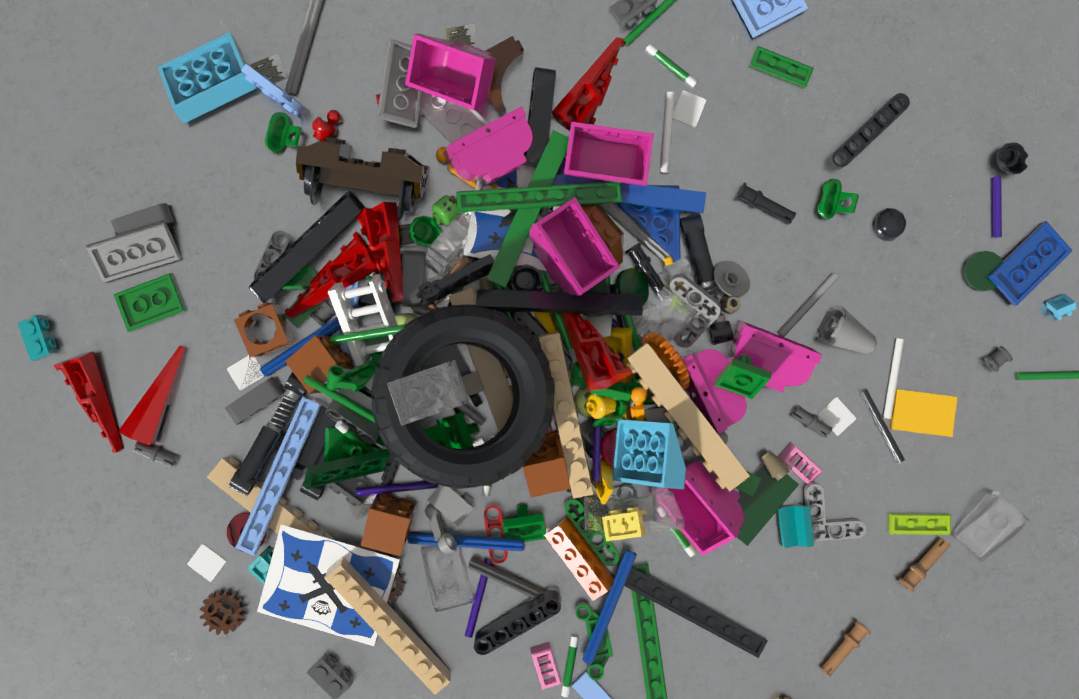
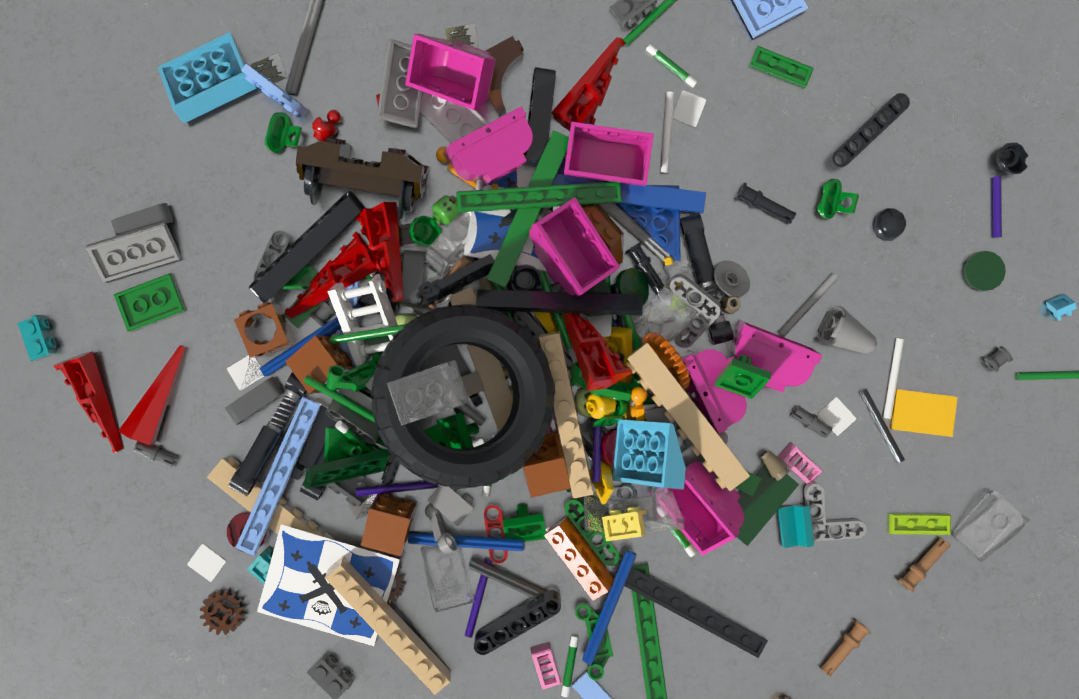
blue tile [988,221,1073,306] -> none

